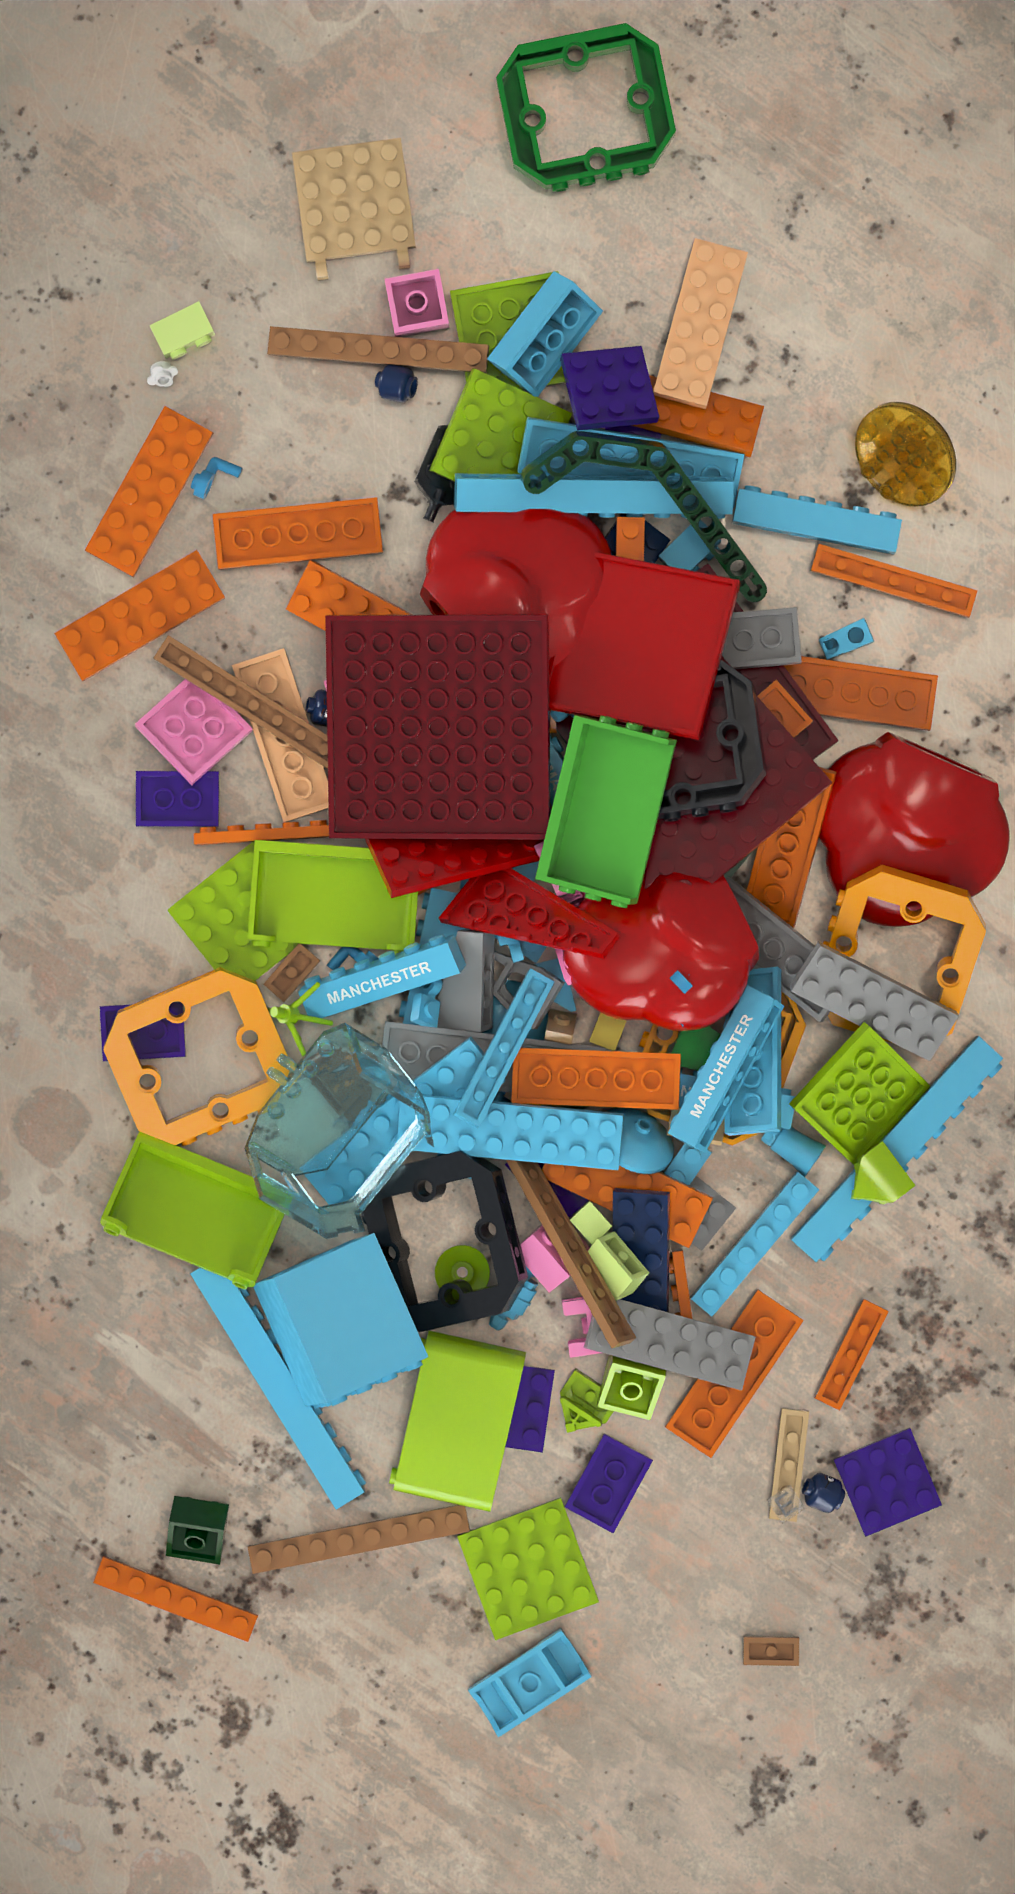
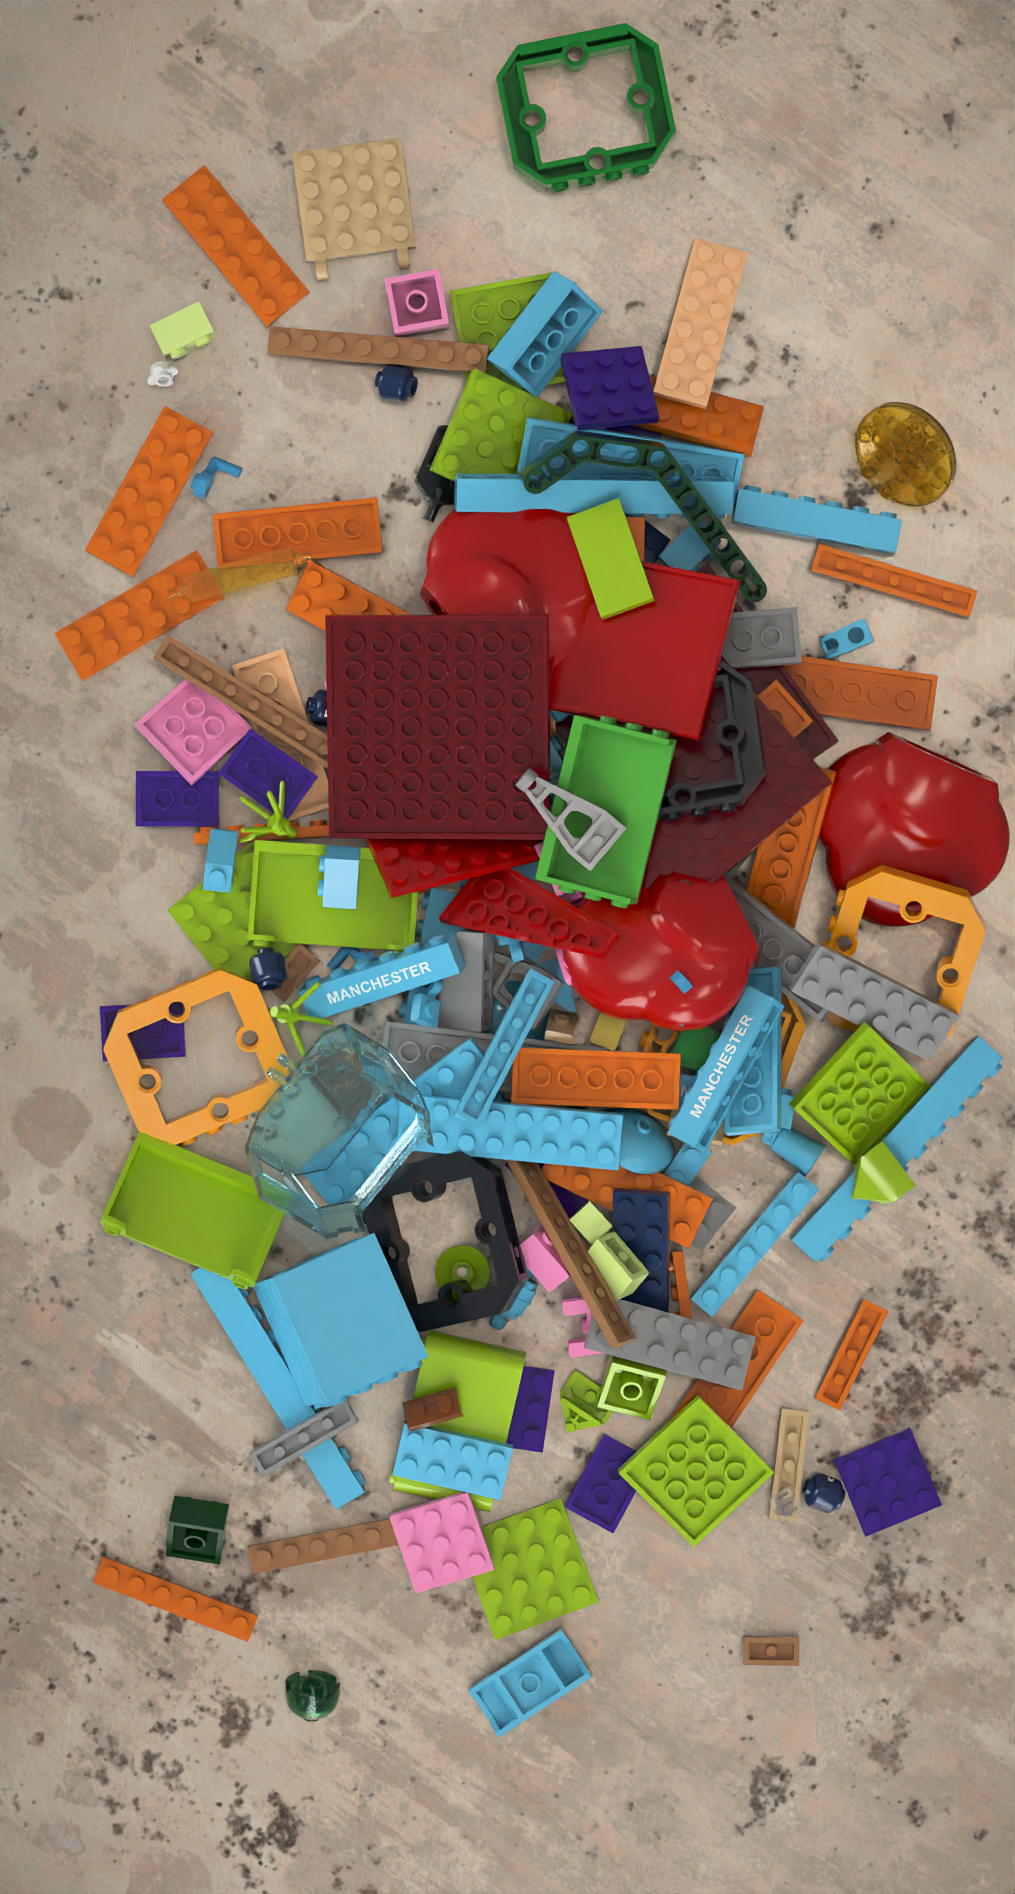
none -> orange plate [162,165,310,328]
none -> clear yellow plate [167,547,314,604]
none -> medium azure slope [203,828,239,893]
none -> dark purple plate [218,729,318,819]
none -> lime plant [239,781,297,843]
none -> dark blue head [249,947,287,990]
none -> light grey tile [249,1400,359,1477]
none -> clear green cylinder [285,1670,340,1722]
none -> medium azure brick [318,845,360,909]
none -> bright pink plate [389,1492,495,1593]
none -> medium azure plate [393,1420,514,1500]
none -> dark orange plate [402,1387,463,1432]
none -> light grey plate [515,768,627,871]
none -> lime tile [567,498,655,620]
none -> lime plate [617,1395,774,1547]

